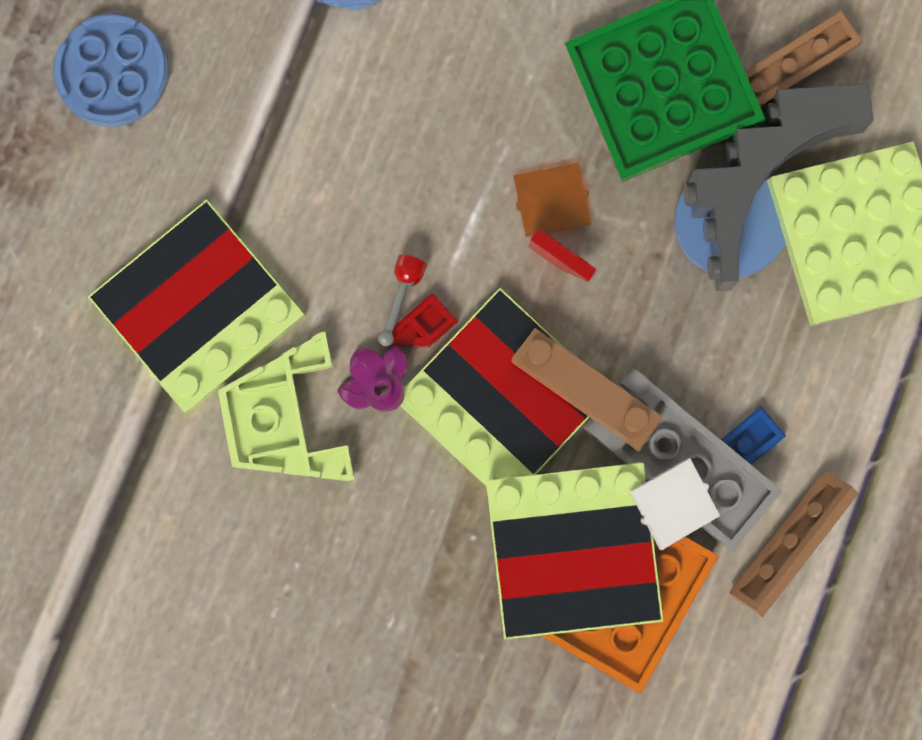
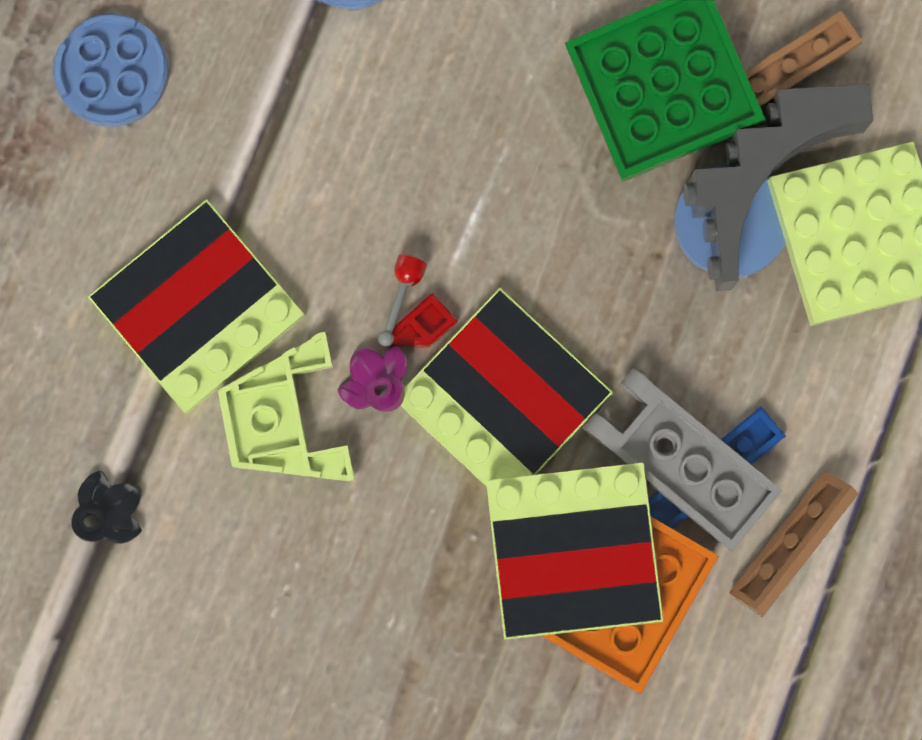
medium nougat plate [512,328,663,451] -> none
clear orange piece [513,163,591,237] -> none
red tile [529,229,597,282] -> none
white piece [629,458,720,550] -> none
none -> black plate [71,471,142,544]

